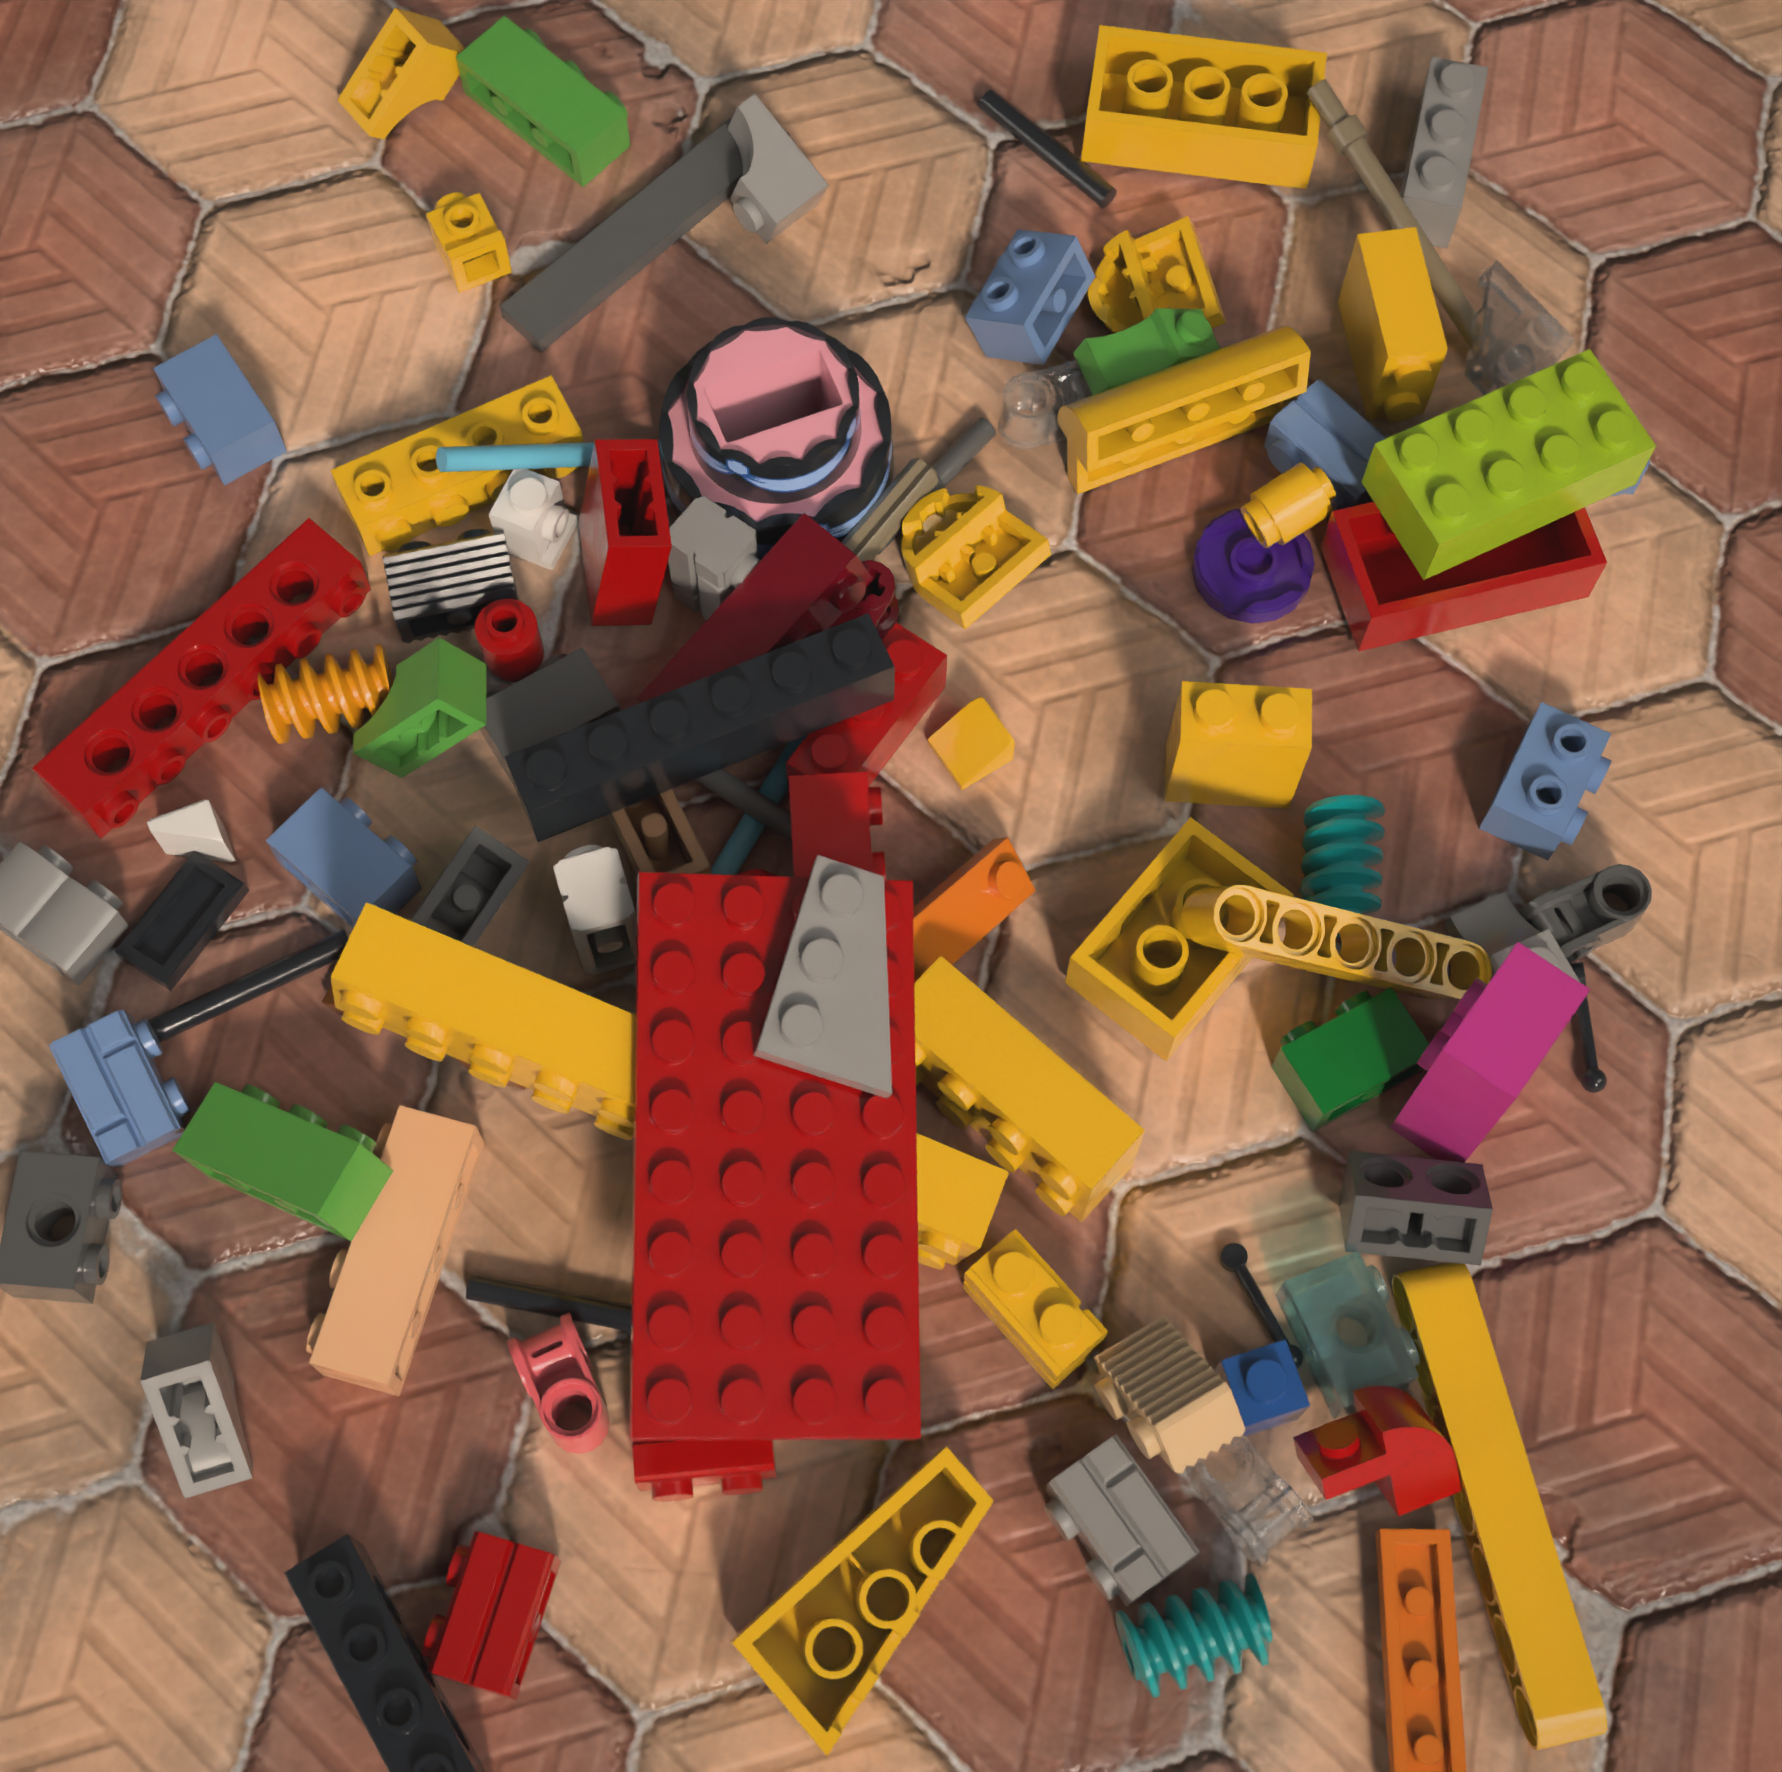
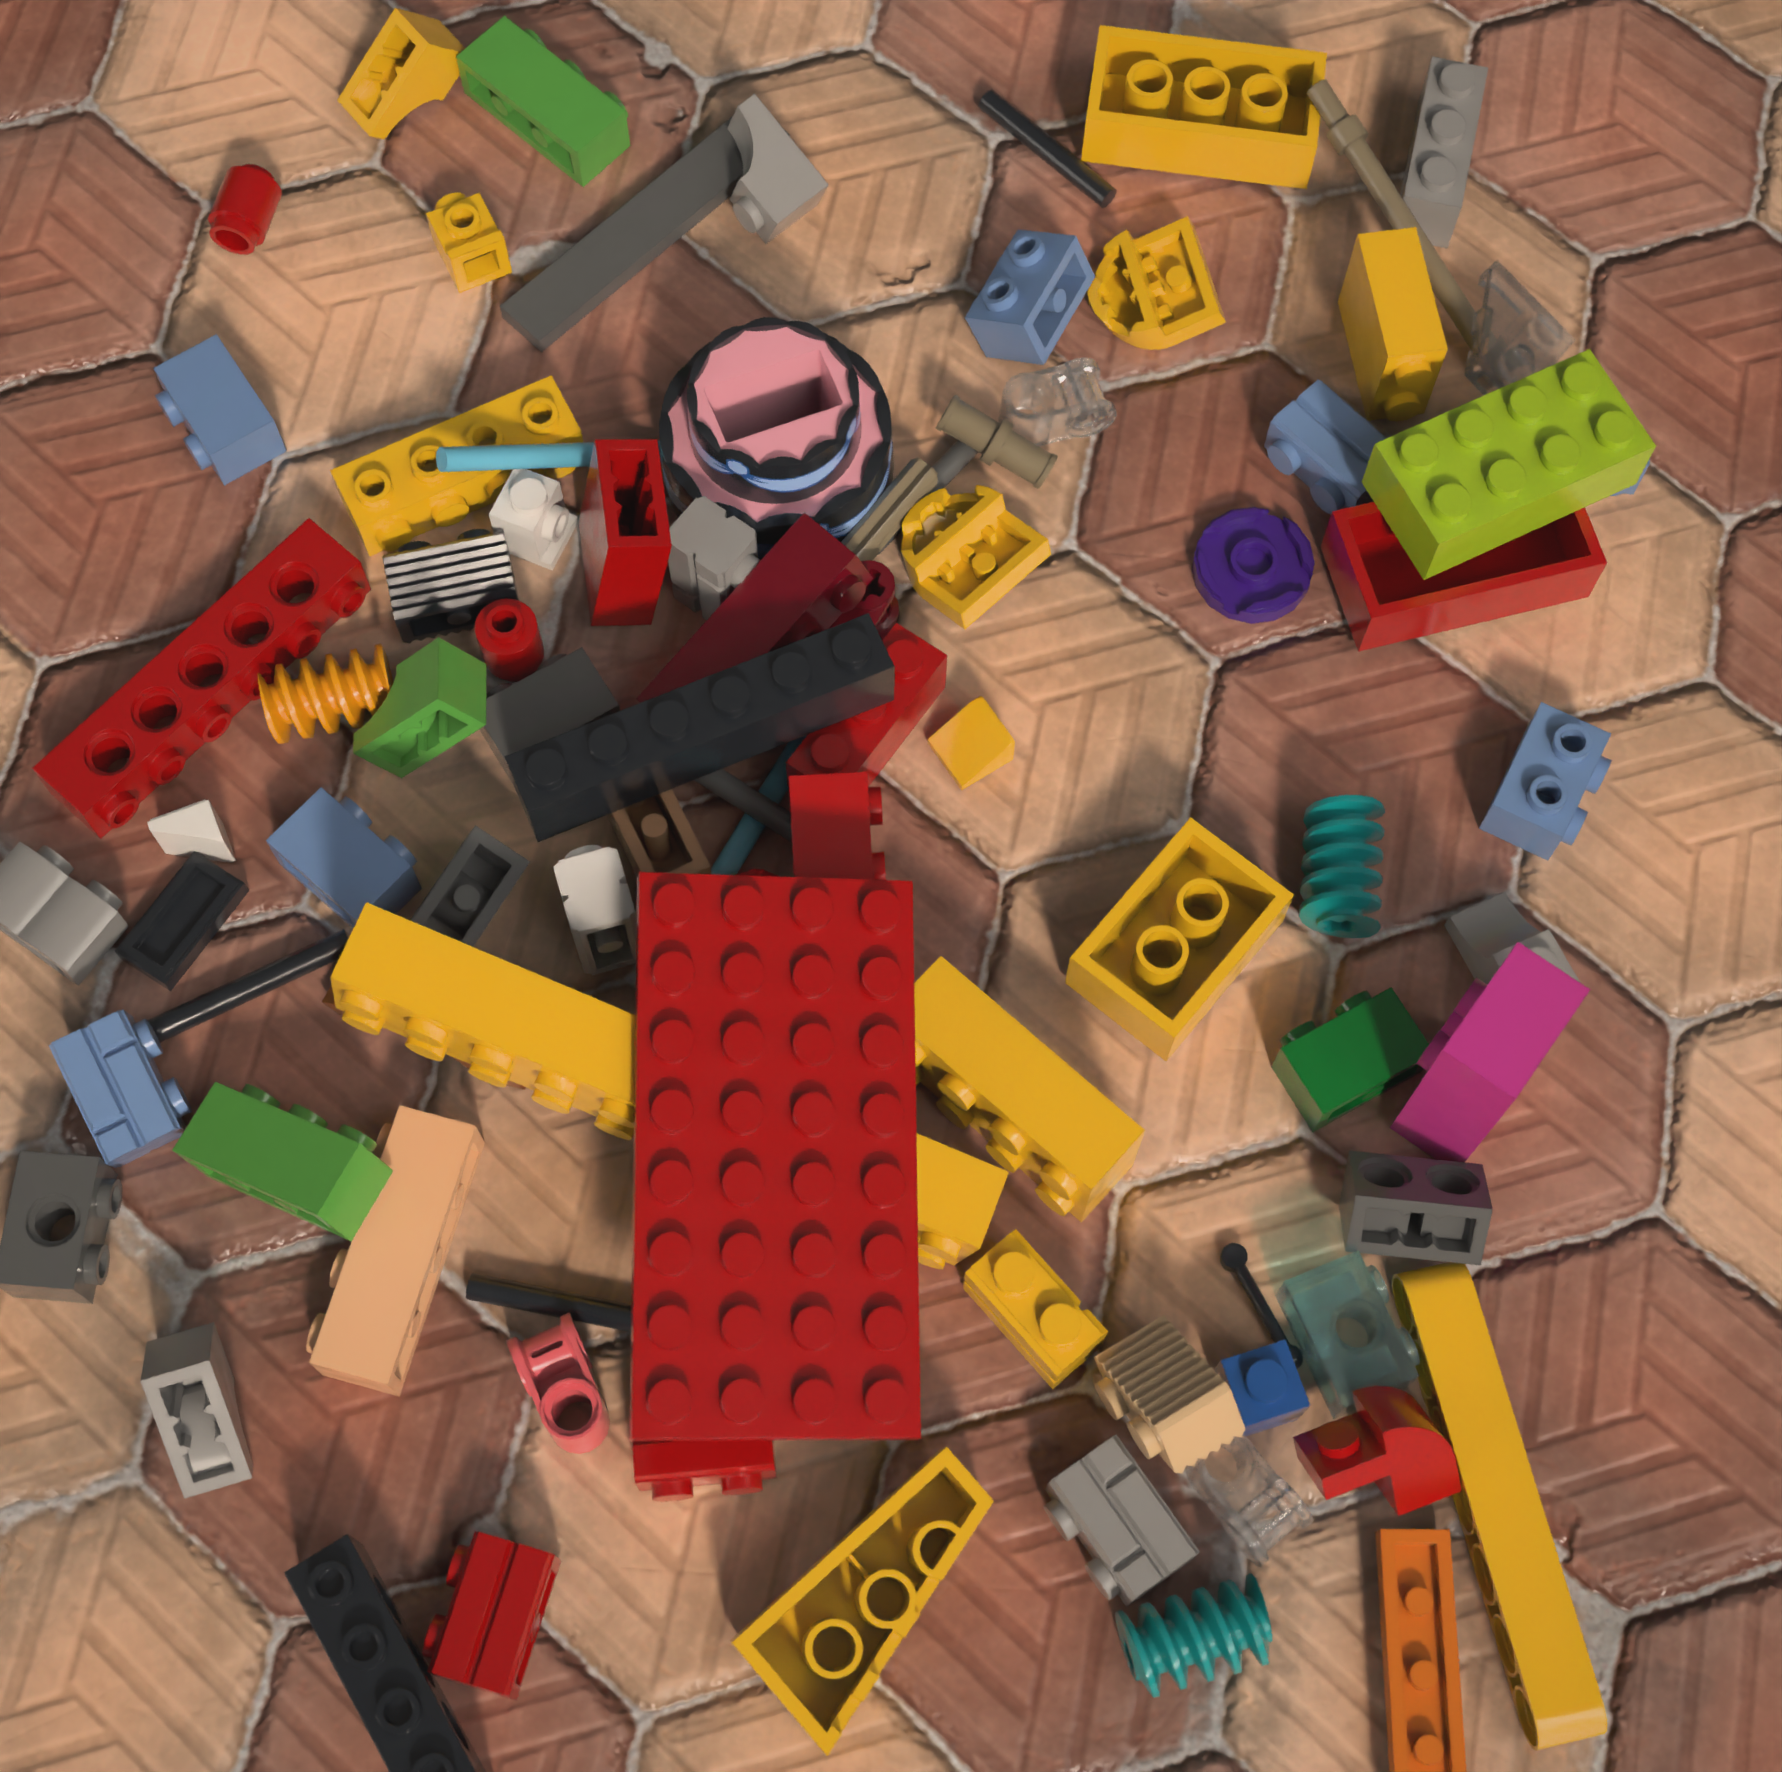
light grey wing [754,855,892,1099] -> none
orange plate [913,837,1036,983] -> none
yellow brick [1057,326,1311,494] -> none
bright green arch [1073,308,1221,395] -> none
yellow brick [1164,681,1312,809] -> none
yellow beam [1182,885,1492,1000] -> none
yellow brick [1241,462,1336,549] -> none
dark grey piece [1519,864,1652,963] -> none
black hinge [1569,962,1607,1093] -> none
none -> red brick [208,164,282,255]
none -> dark tan pin [936,395,1058,489]

